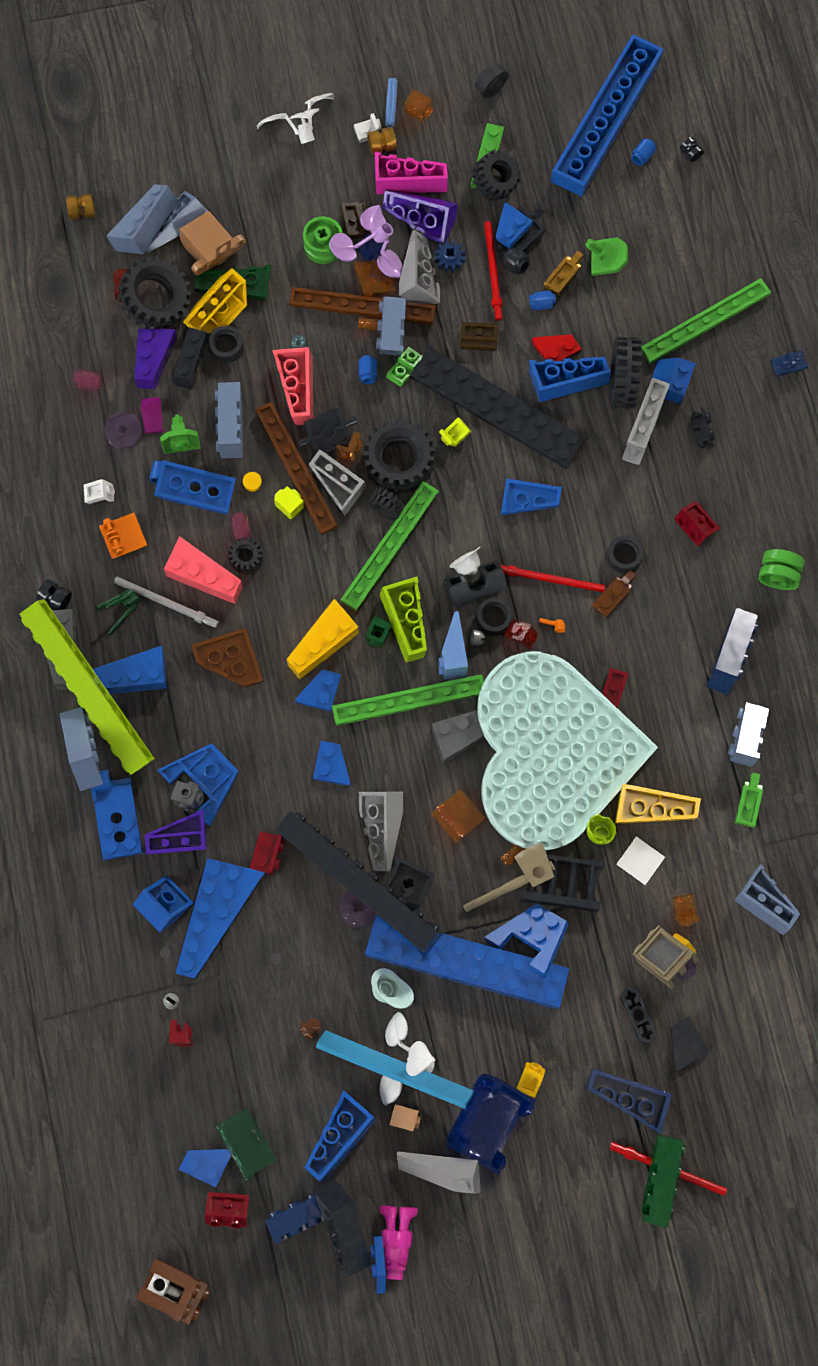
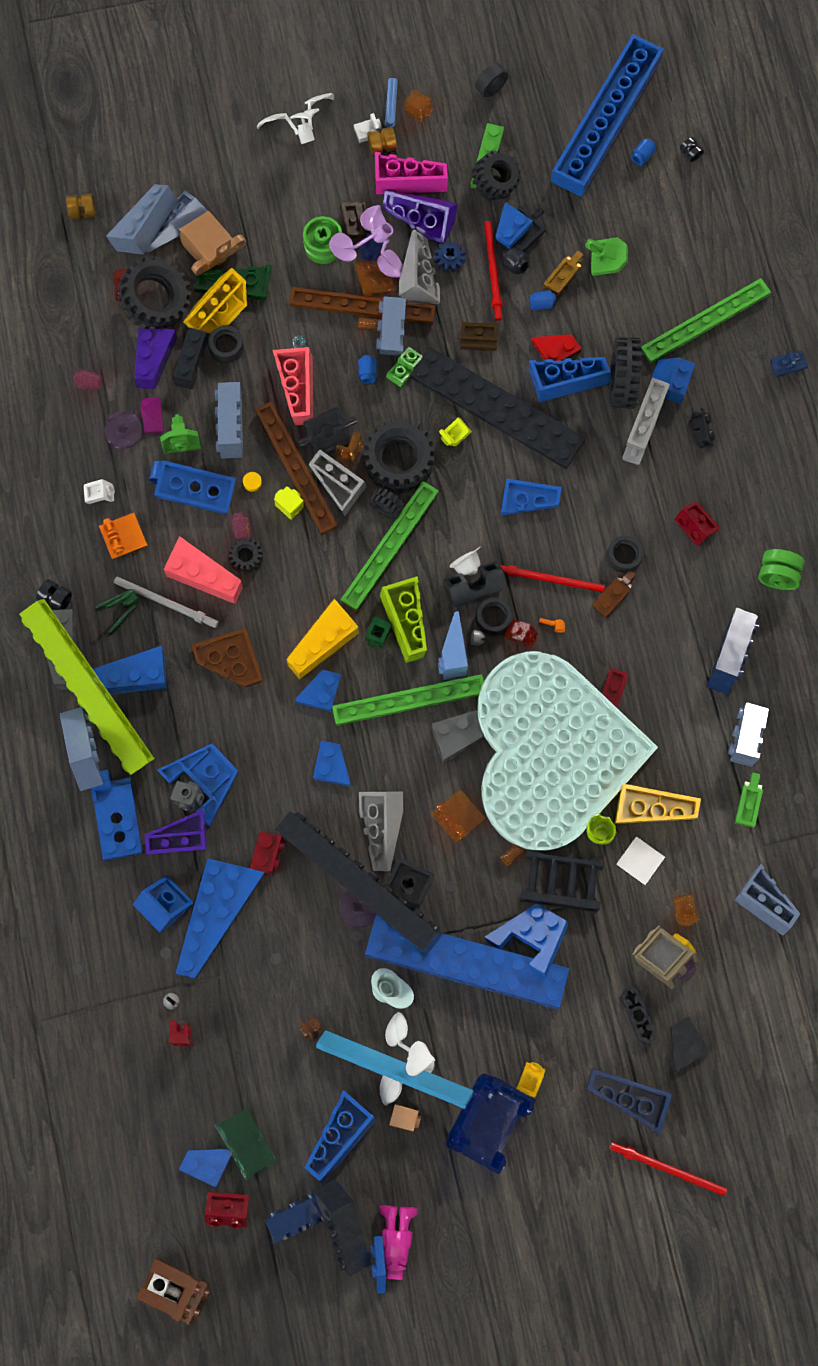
light grey wedge [397,1152,481,1194] -> none
dark tan piece [463,843,556,912] -> none
dark green wedge [640,1133,686,1228] -> none

